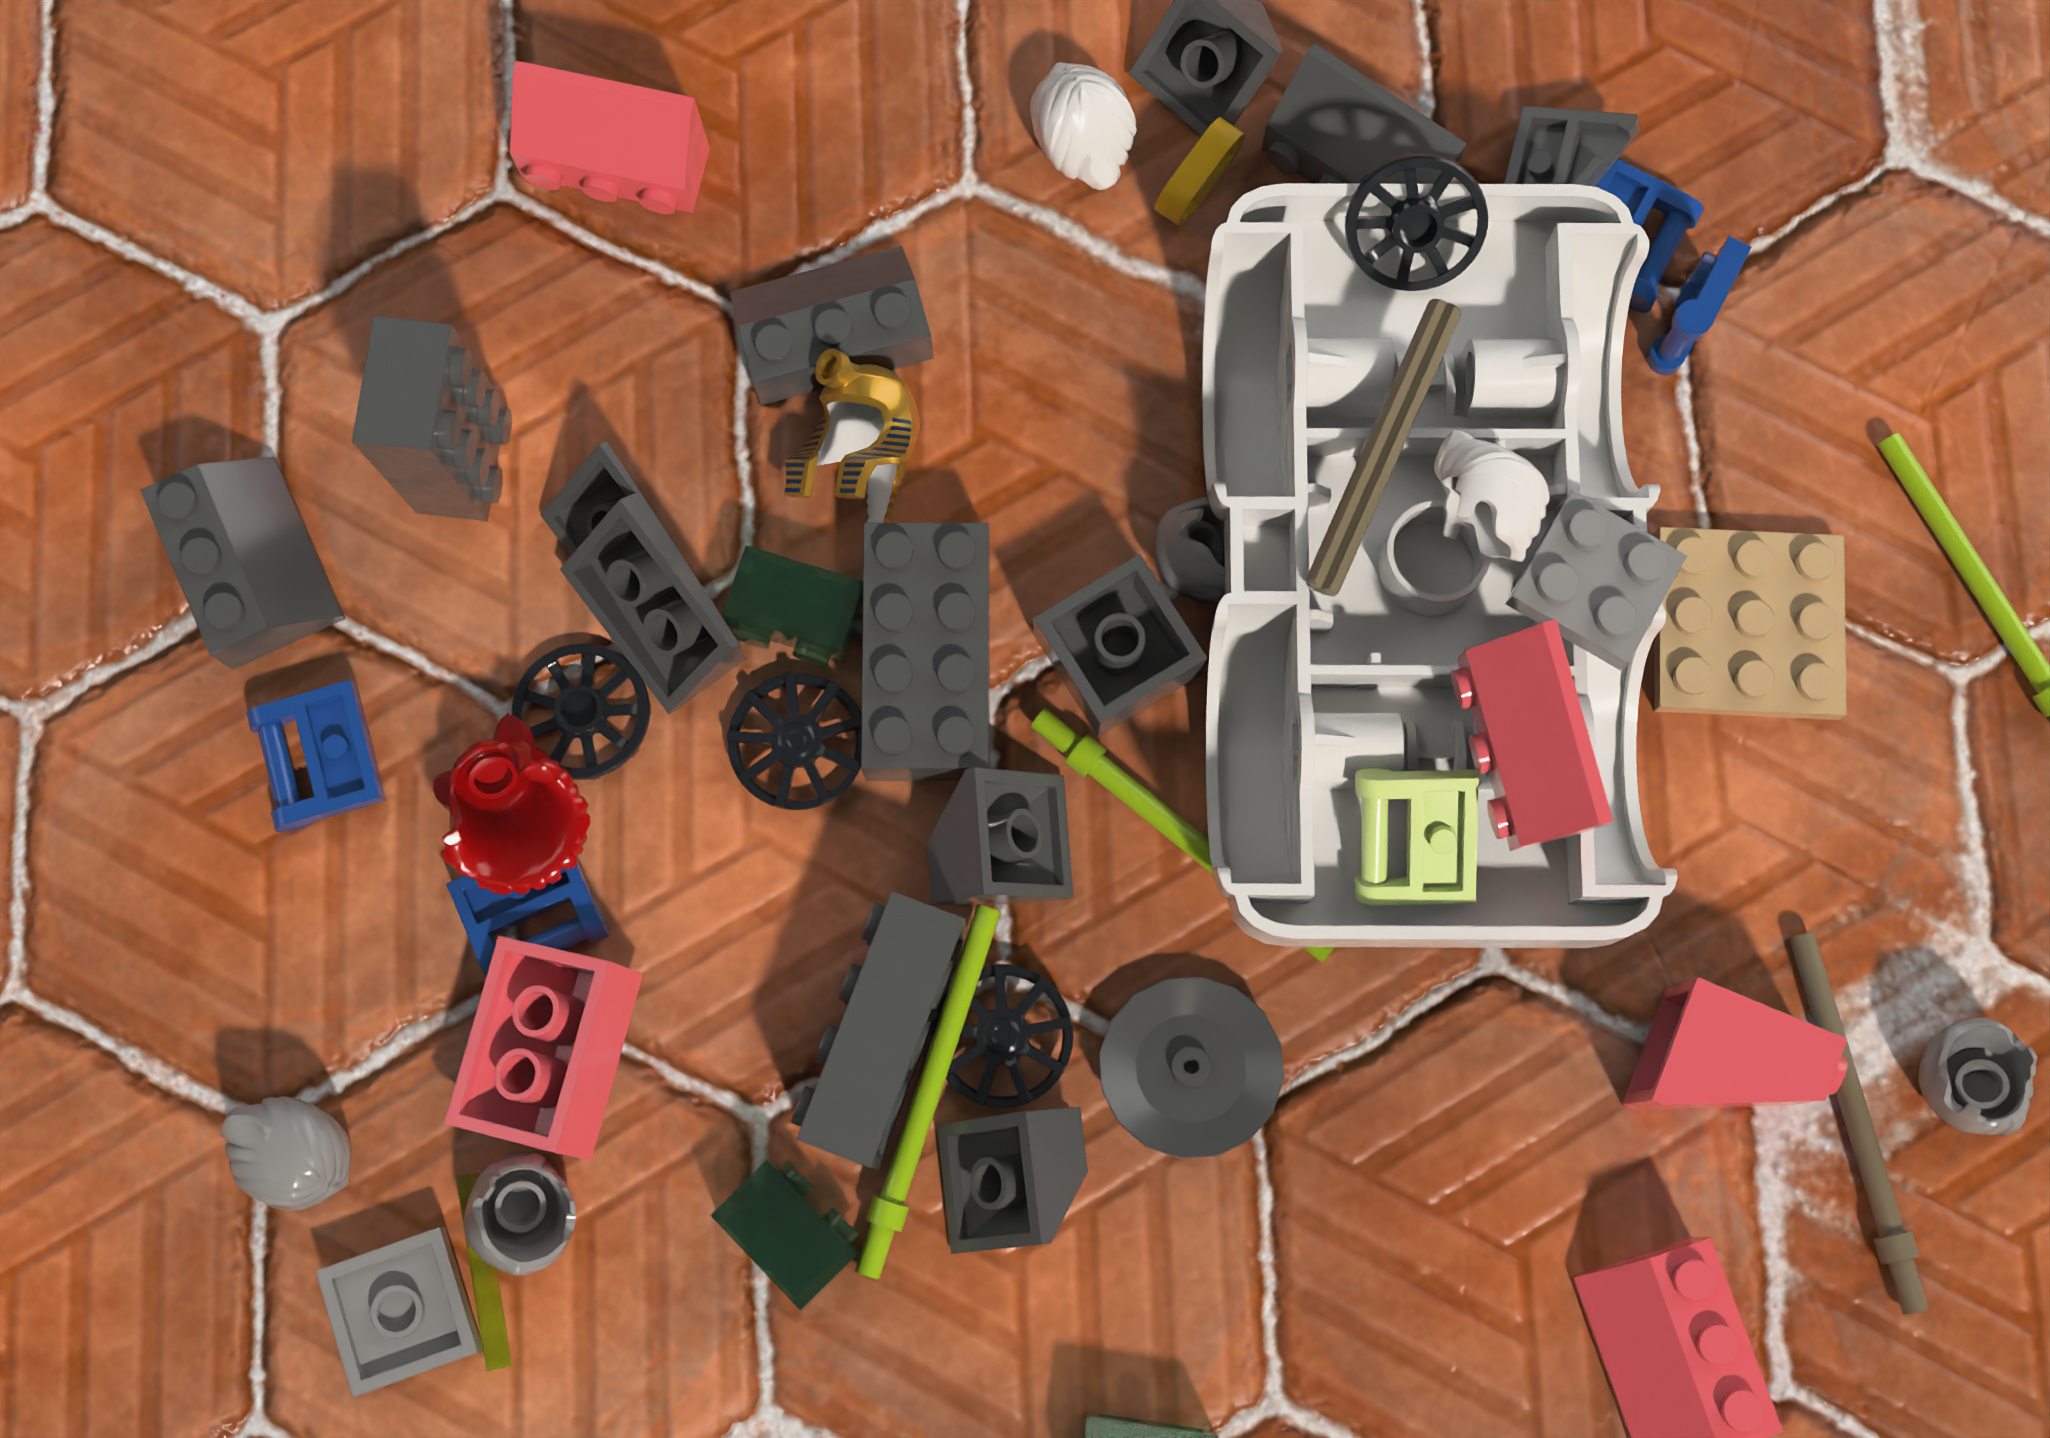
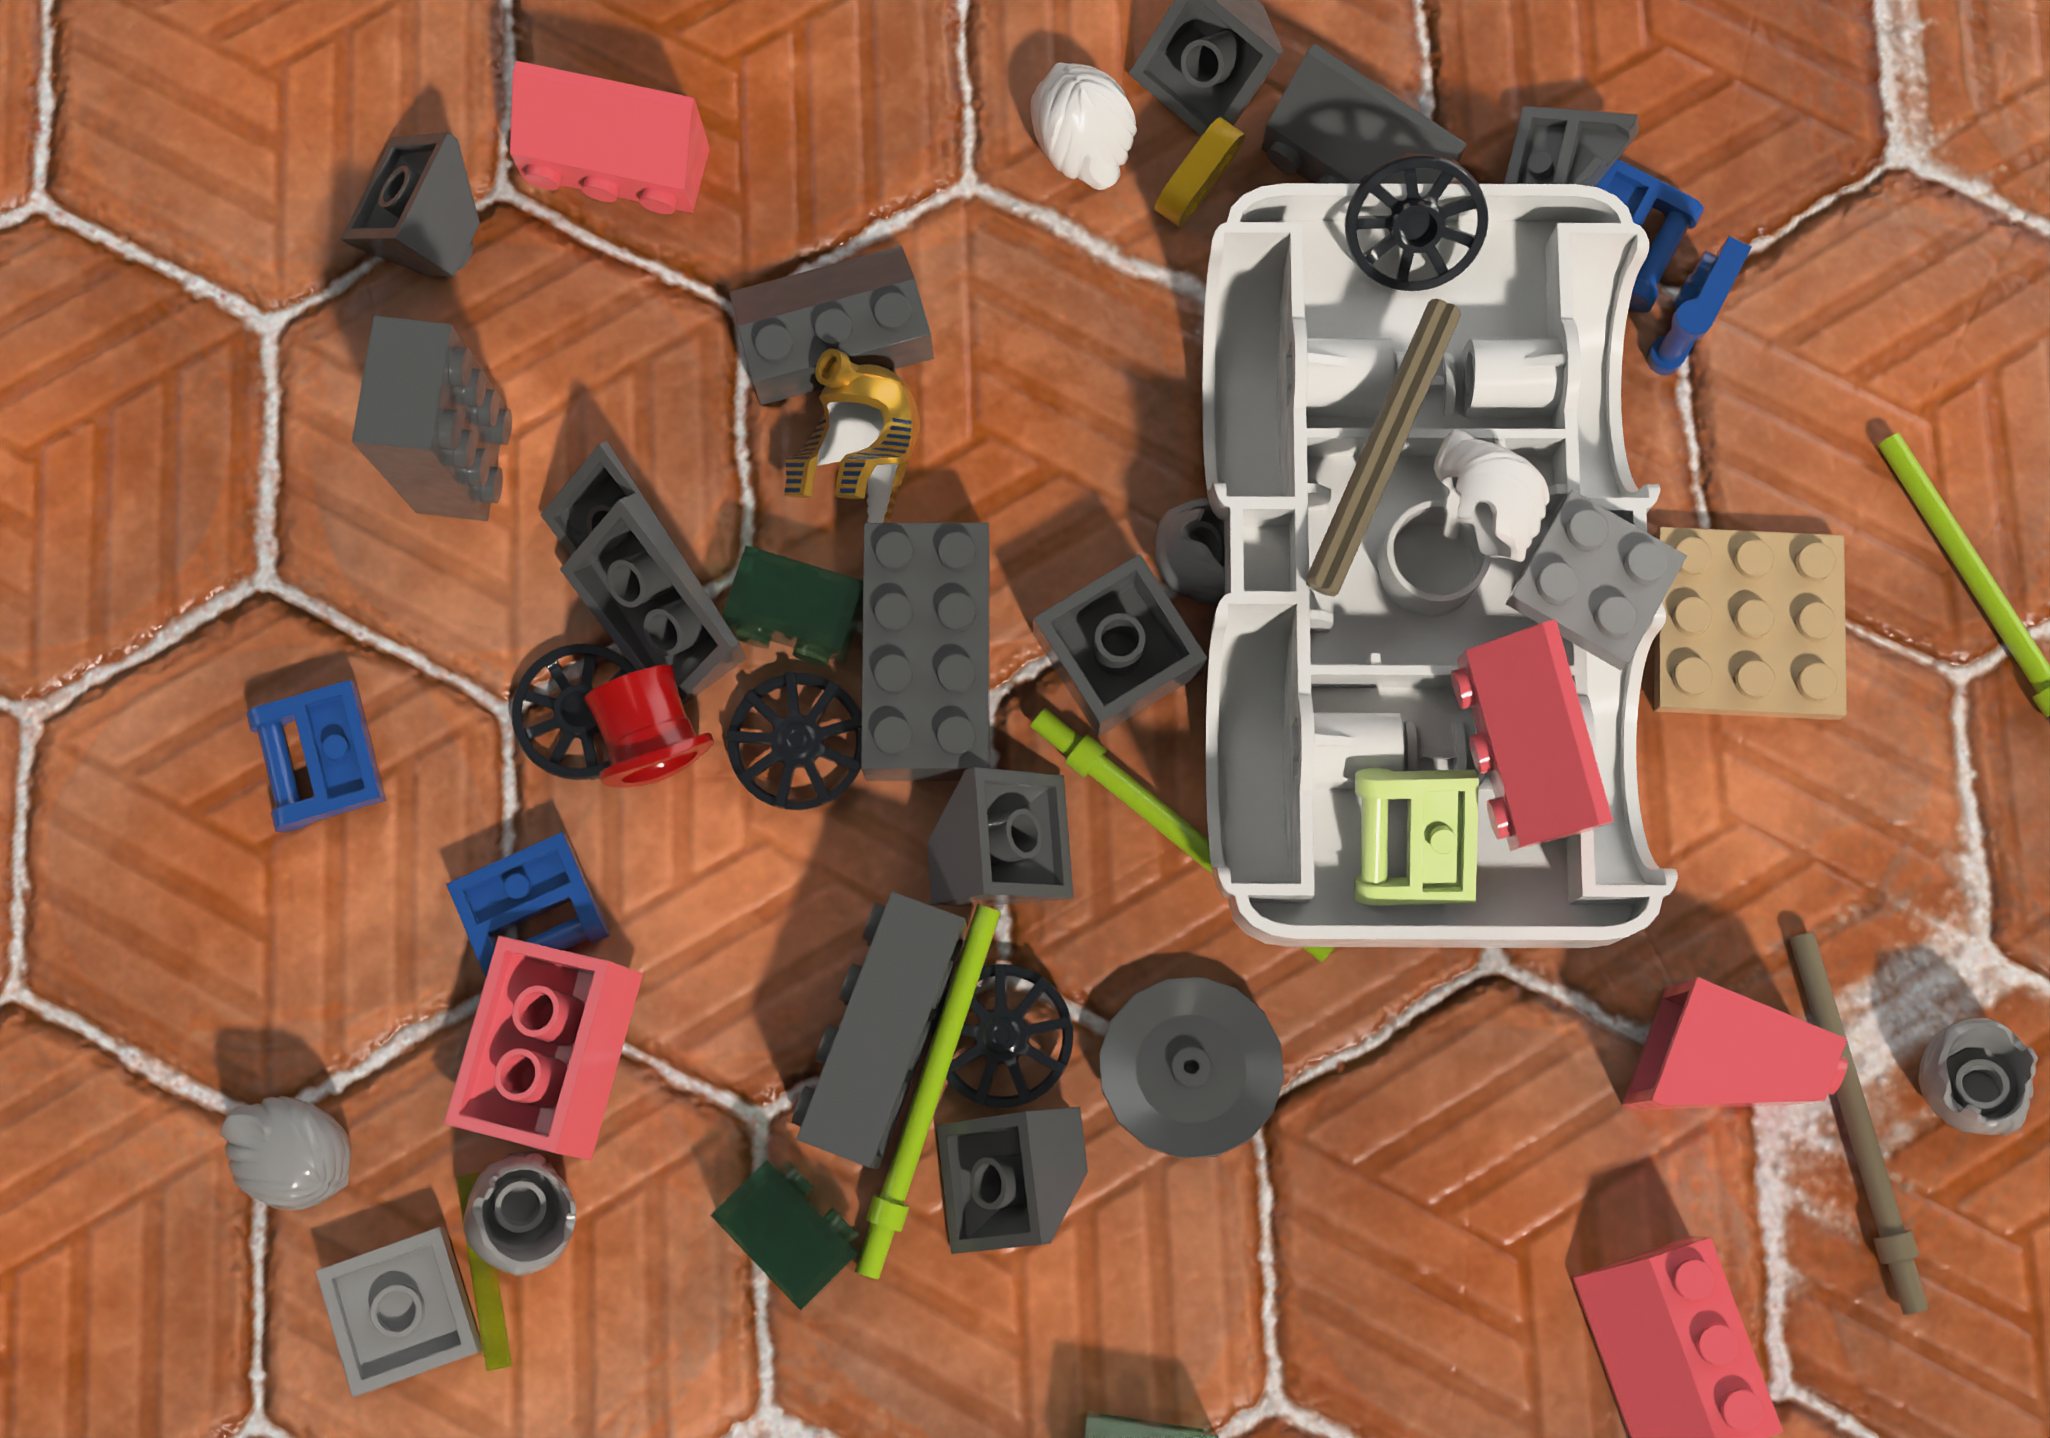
dark grey slope [140,457,346,670] -> none
red hair [433,713,590,895] -> none
none -> dark grey slope [341,132,480,276]
none -> red piece [584,665,714,788]

